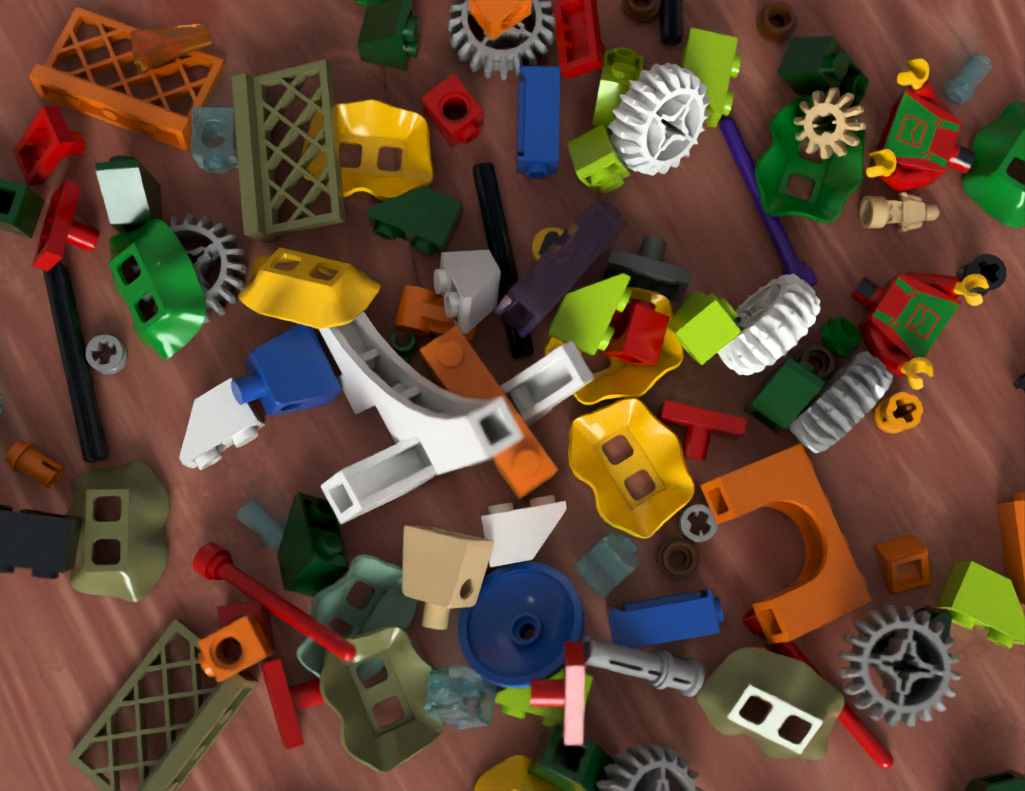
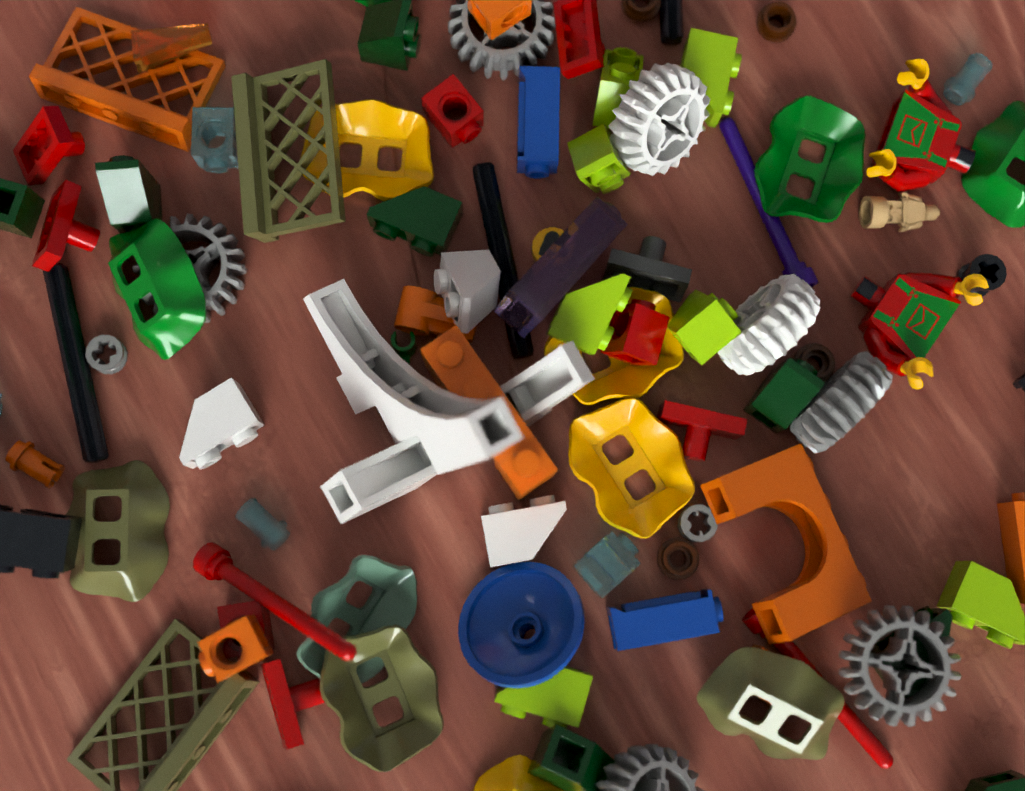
blue torso [231,324,343,416] -> none
yellow piece [238,247,381,329] -> none
dark green slope [277,492,349,597] -> none
tan torso [402,525,494,630] -> none
clear light blue brick [423,665,496,729] -> none
tile [530,642,585,745] -> none
light grey pin [581,636,705,697] -> none
dark green slope [777,36,869,108] -> none
tan gear [793,87,866,159] -> none
green plate [819,317,861,359] -> none
light orange bush [873,392,923,434] -> none
orange slope [876,535,931,595] -> none

